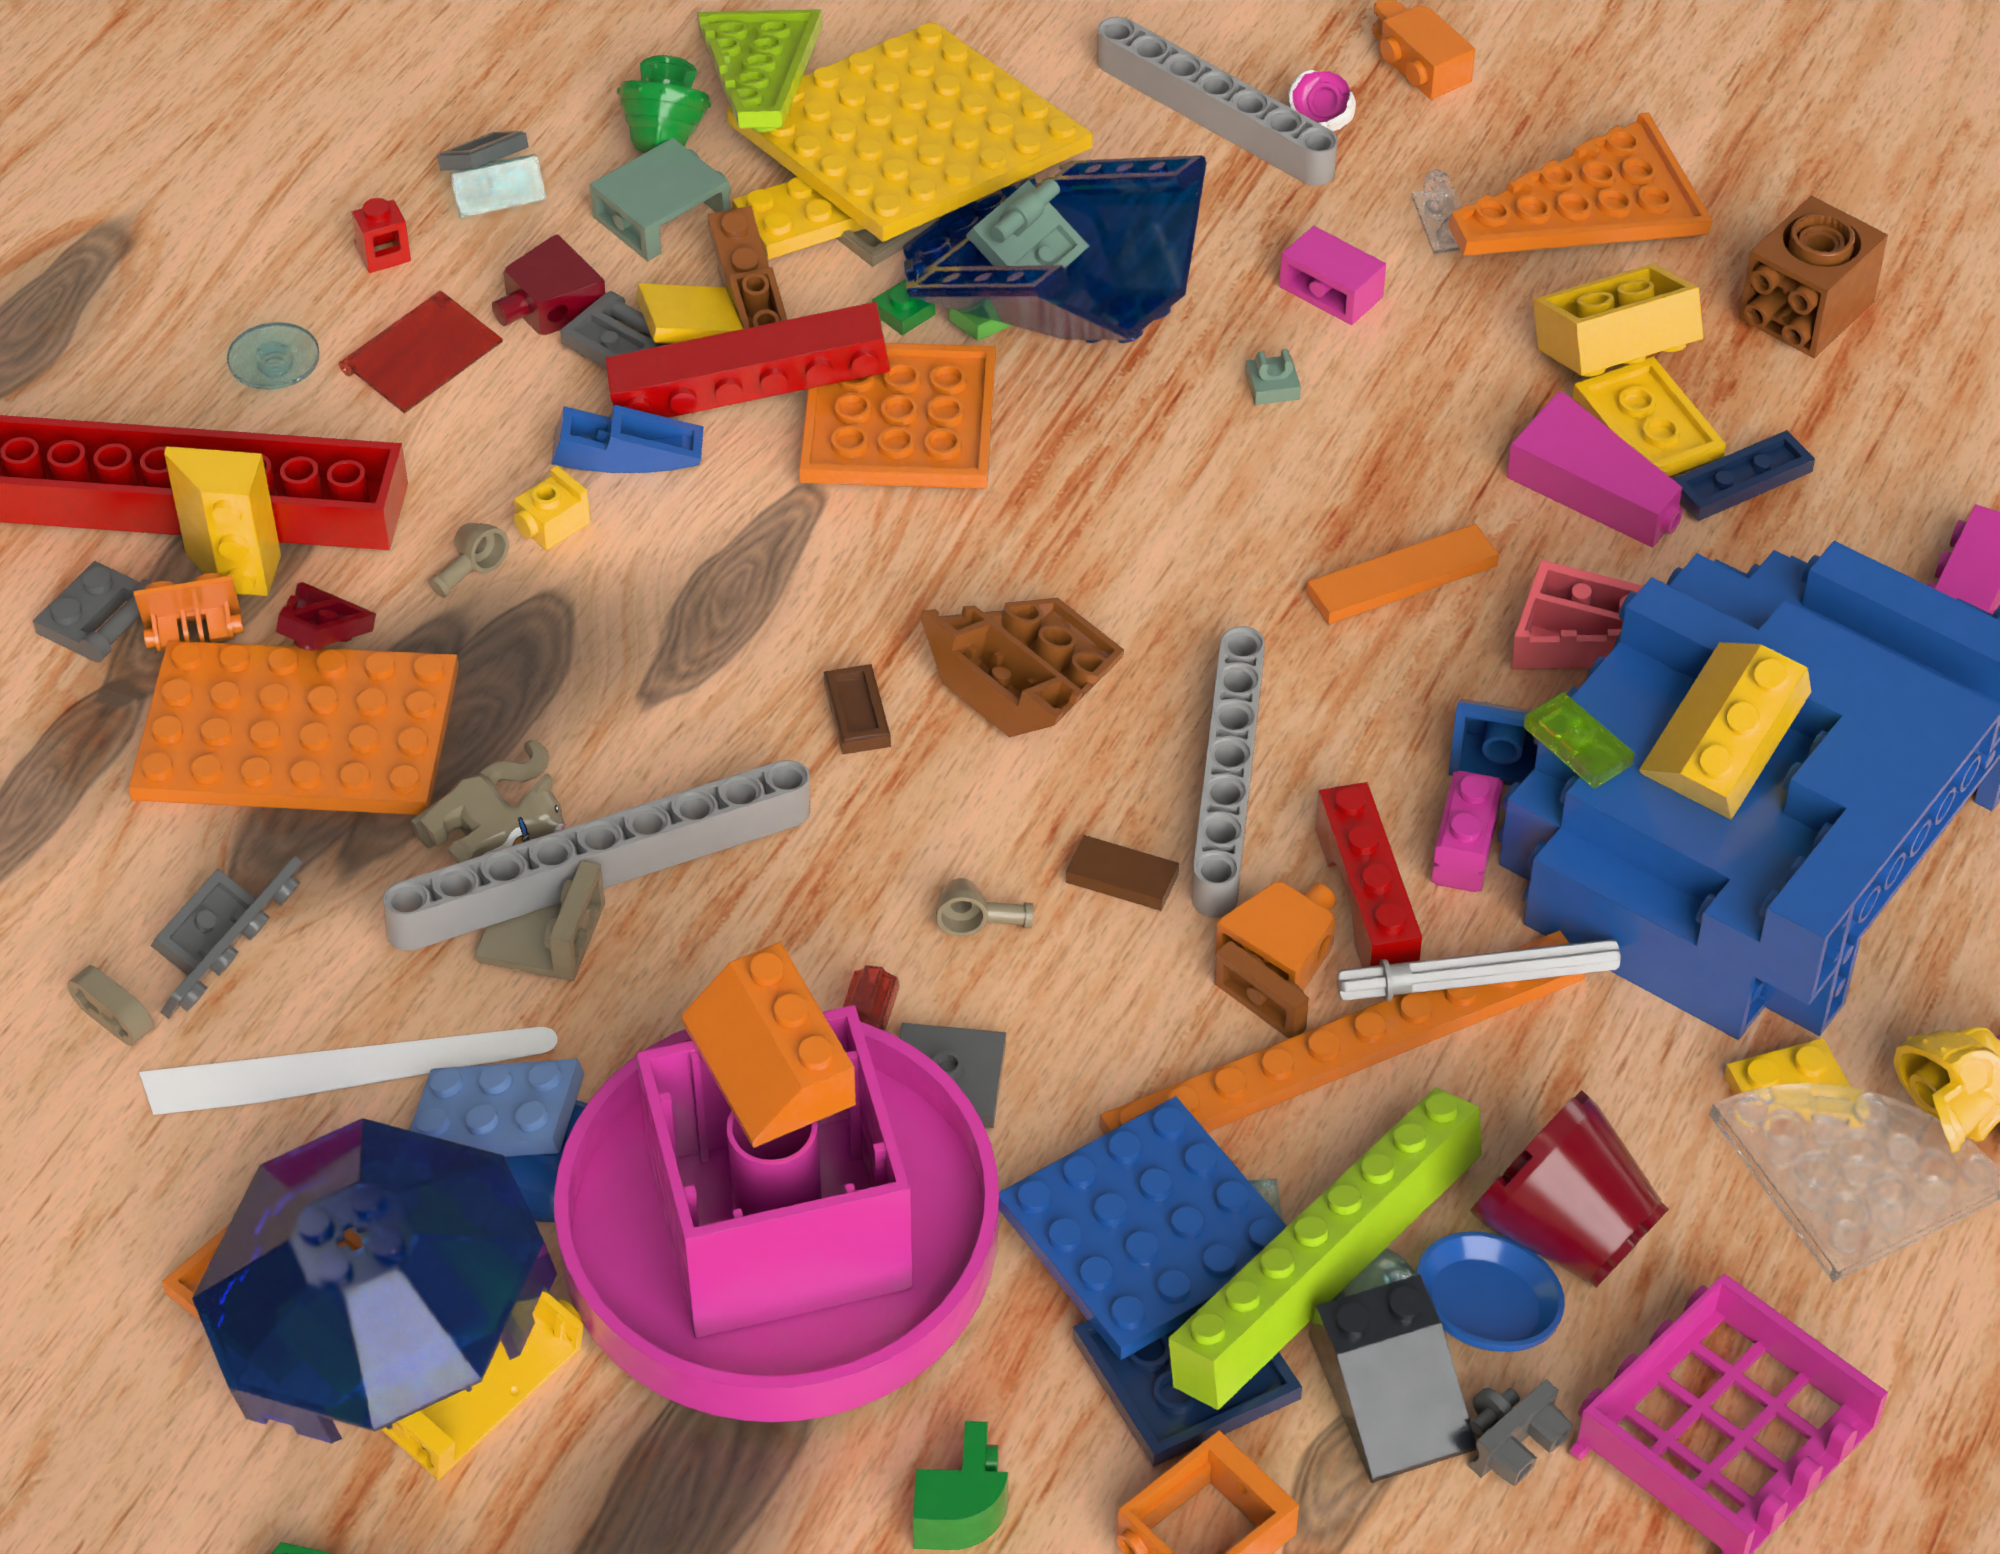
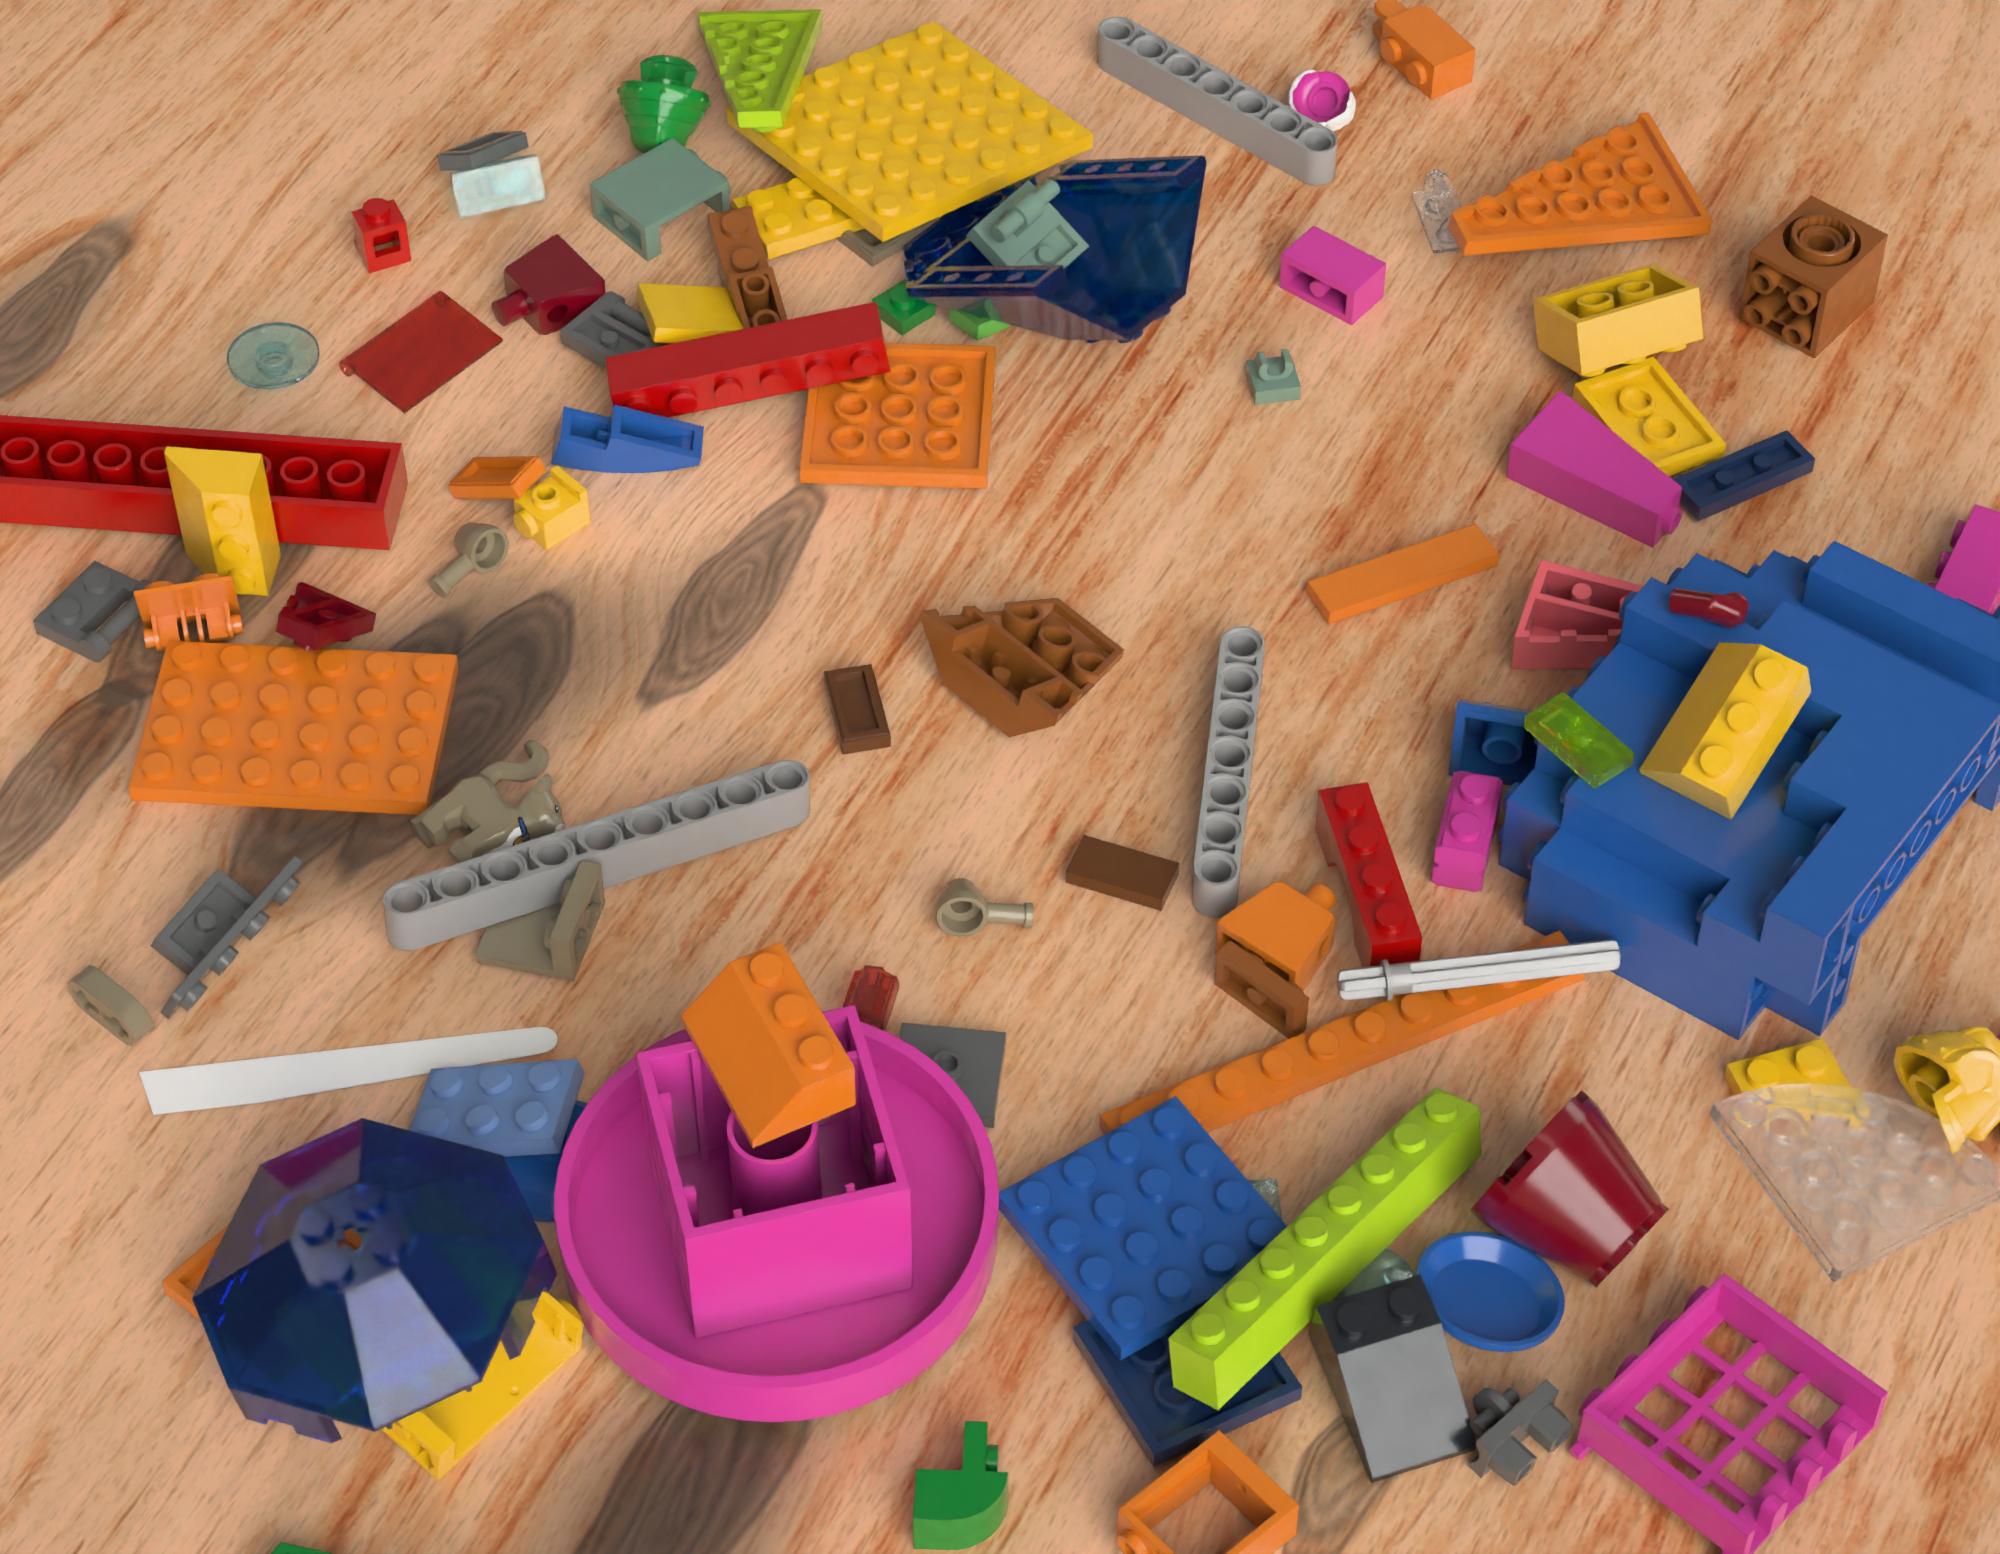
none -> orange tile [448,456,546,499]
none -> dark red arm [1669,588,1749,628]

